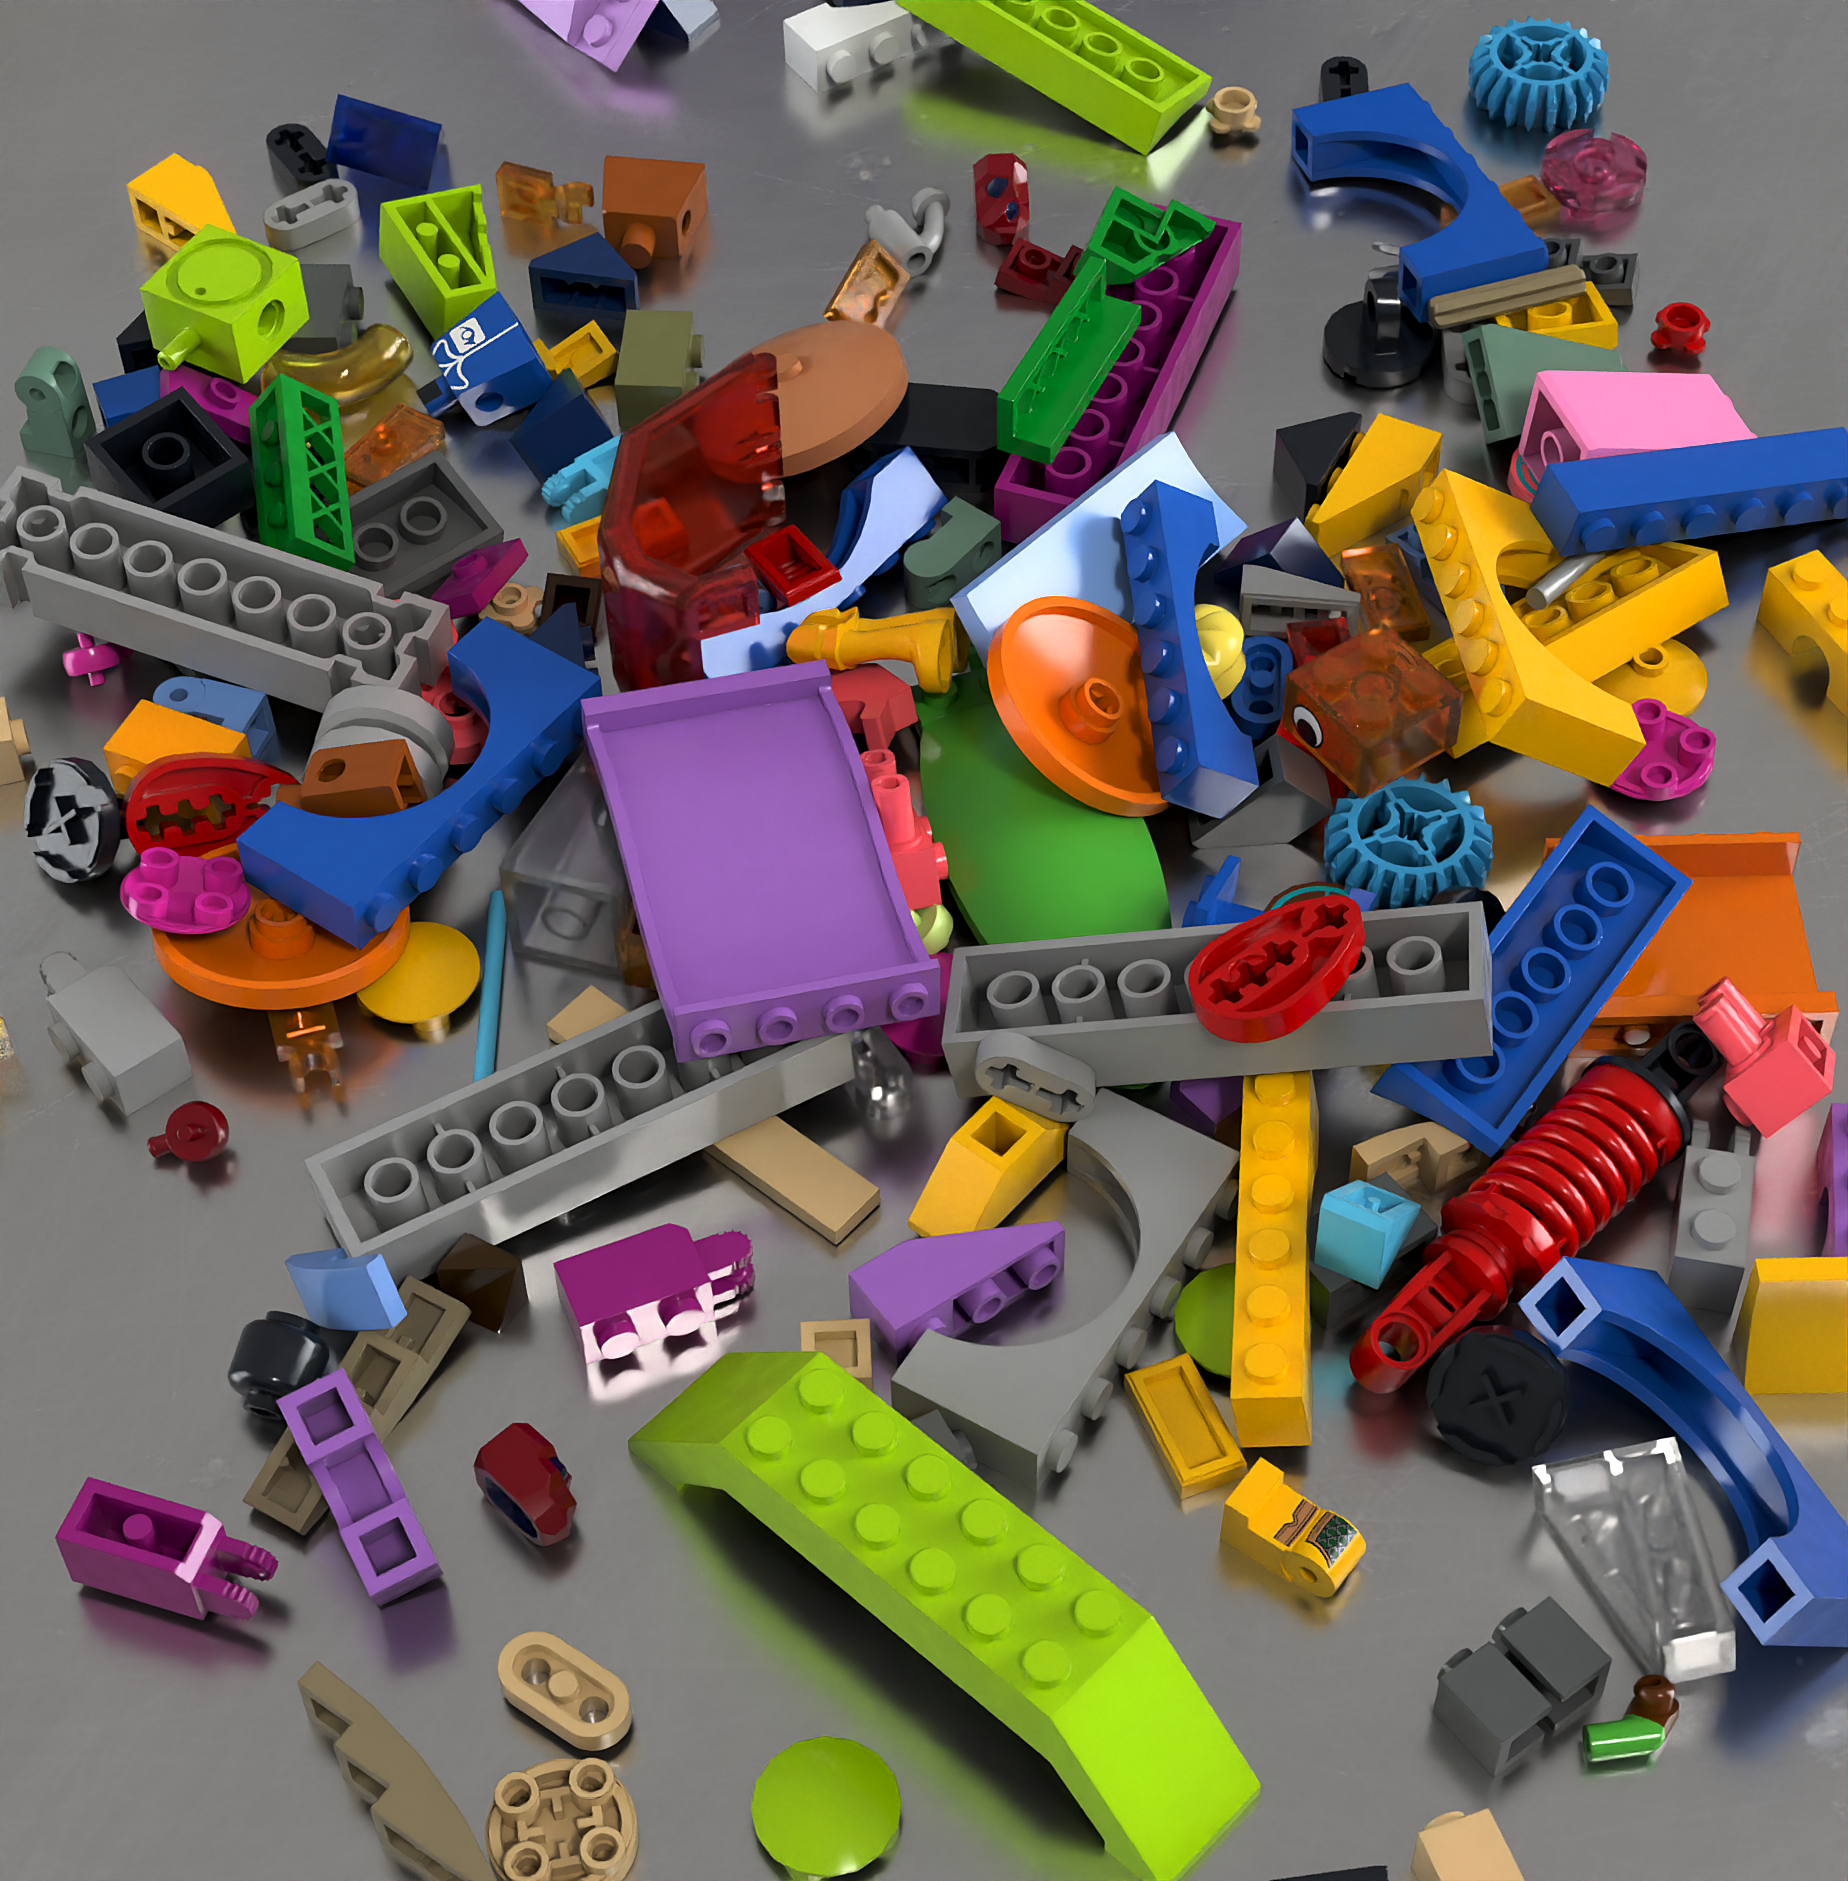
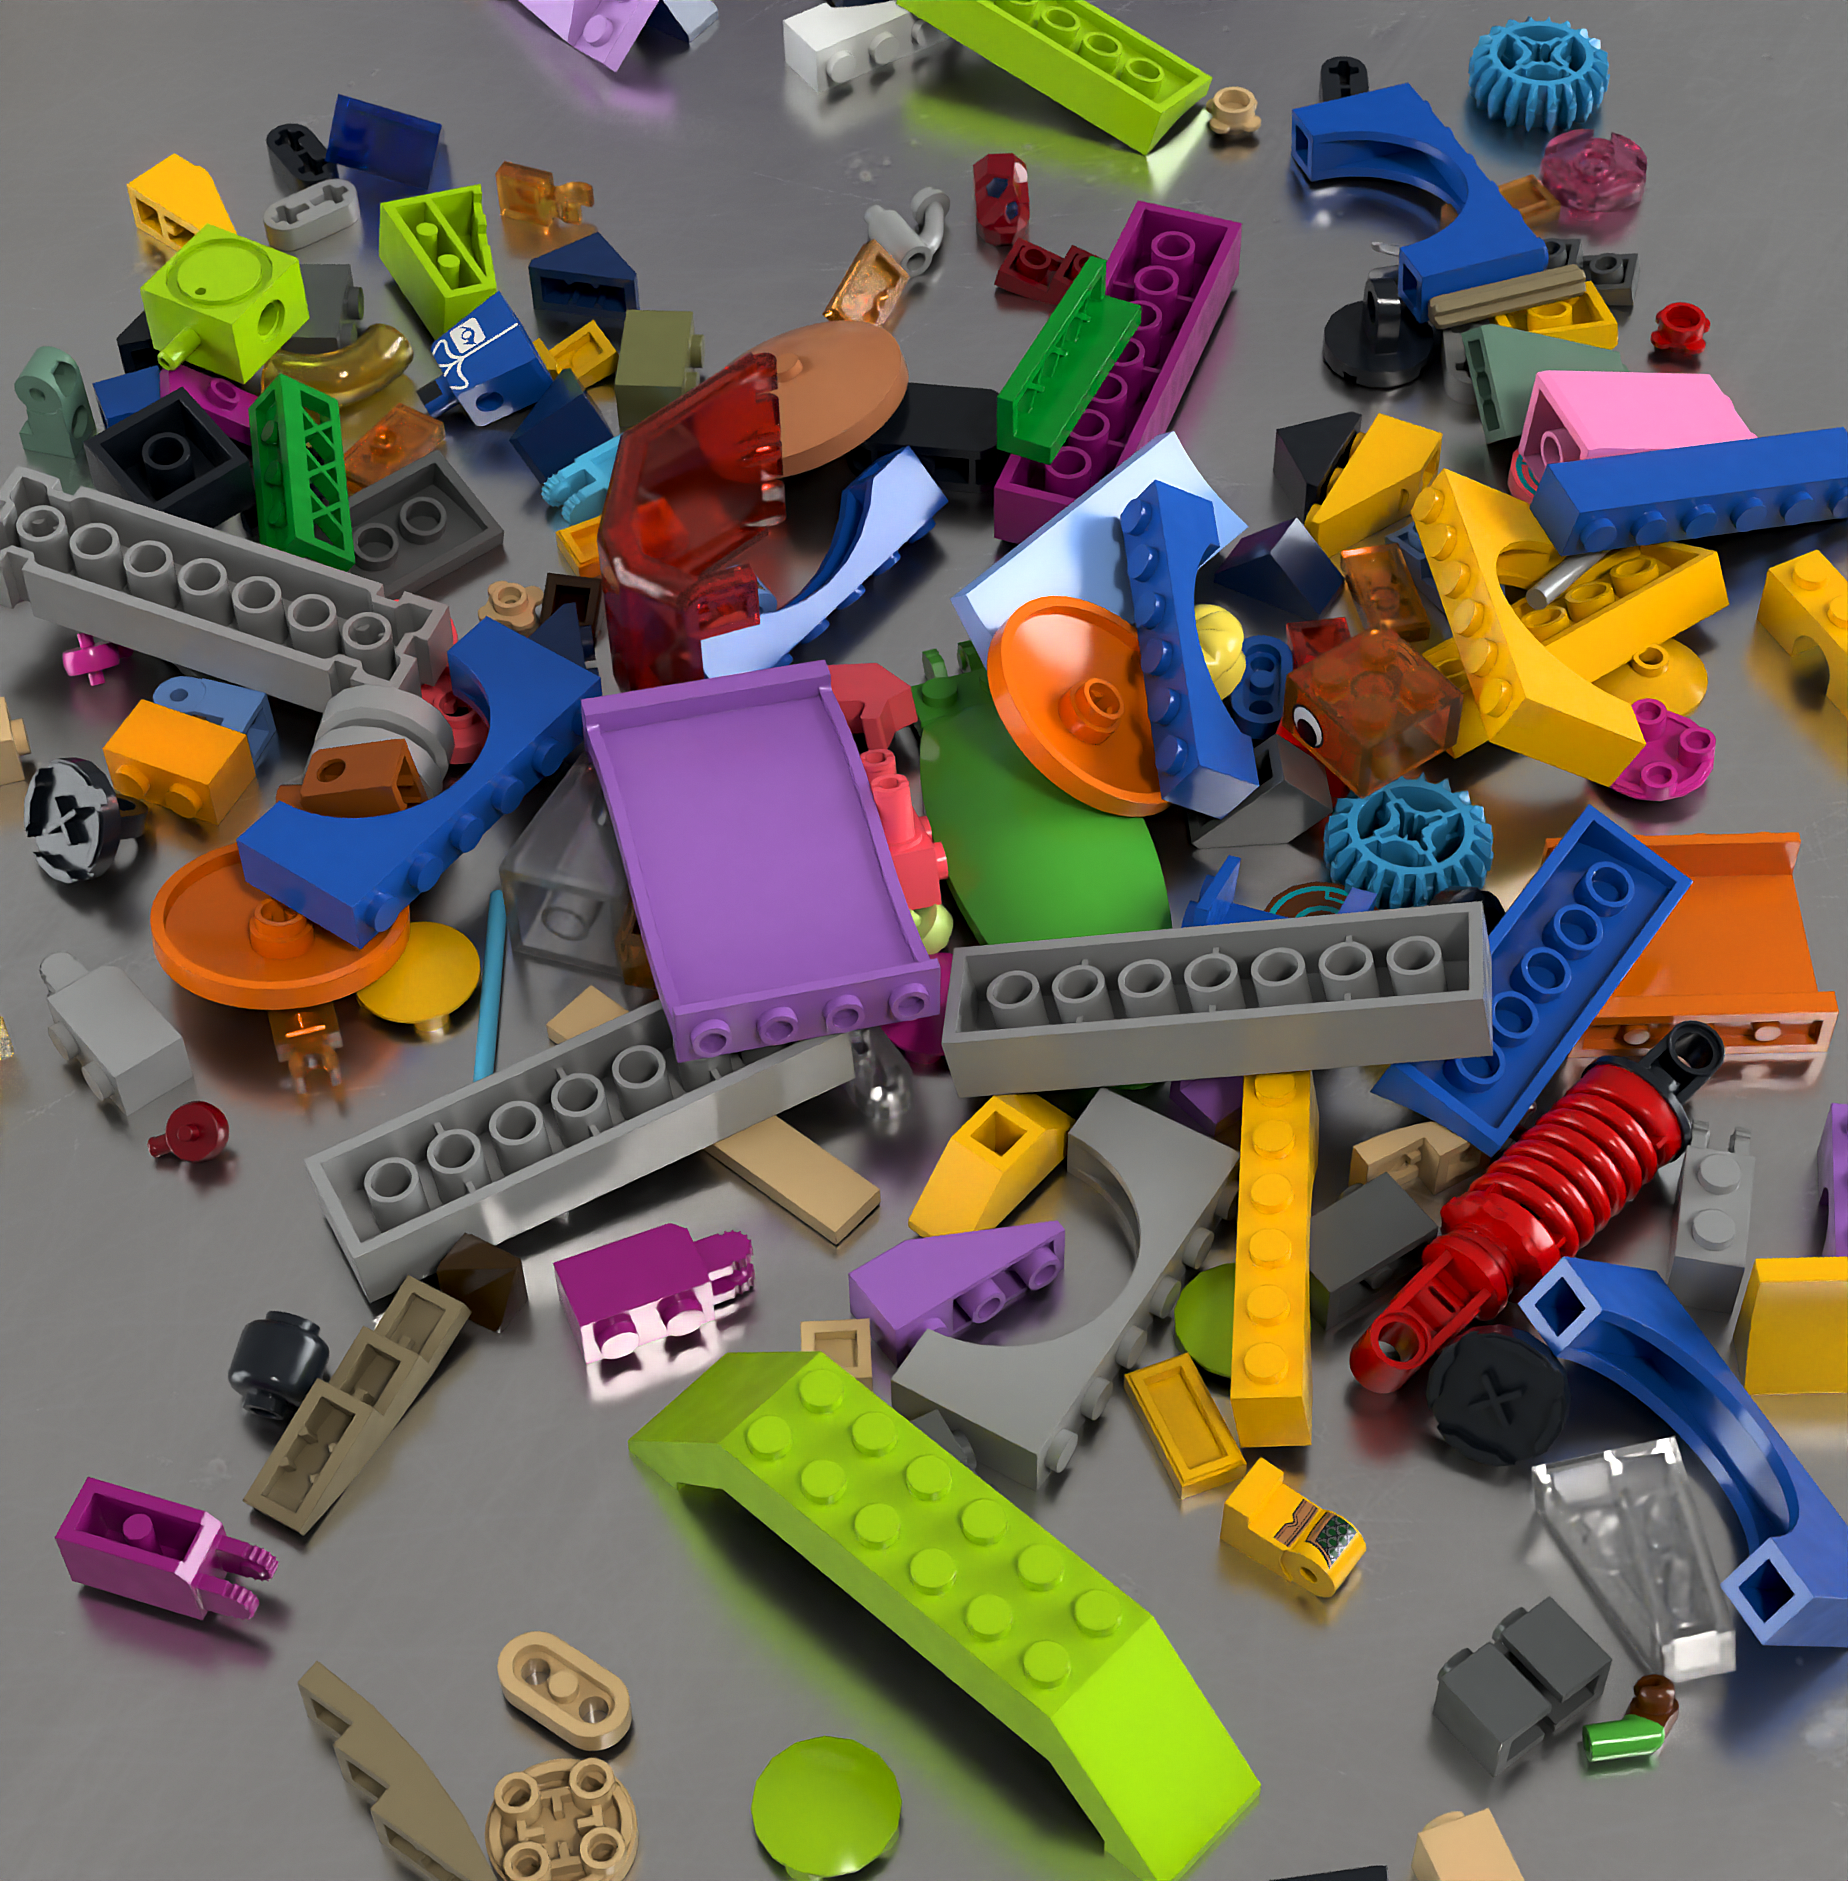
dark pink dish [120,847,251,934] -> none
red piece [122,752,300,857] -> none
medium lavender arch [276,1367,444,1607] -> none
medium blue slope [284,1248,408,1331] -> none
magenta plate [430,538,529,620] -> none
dark red rock [473,1423,577,1546] -> none
dark orange torso [602,155,708,269] -> none
red slope [743,524,842,607] -> none
yellow piece [786,606,970,694] -> none
sand green leg [903,496,1001,610] -> none
light grey beam [975,1032,1097,1122] -> none
green slope [1072,186,1217,285] -> none
red piece [1188,895,1366,1043] -> none
light grey slope [1239,564,1361,644] -> none
medium azure slope [1314,1179,1421,1290] -> none
coral brick [1692,976,1836,1139] -> none

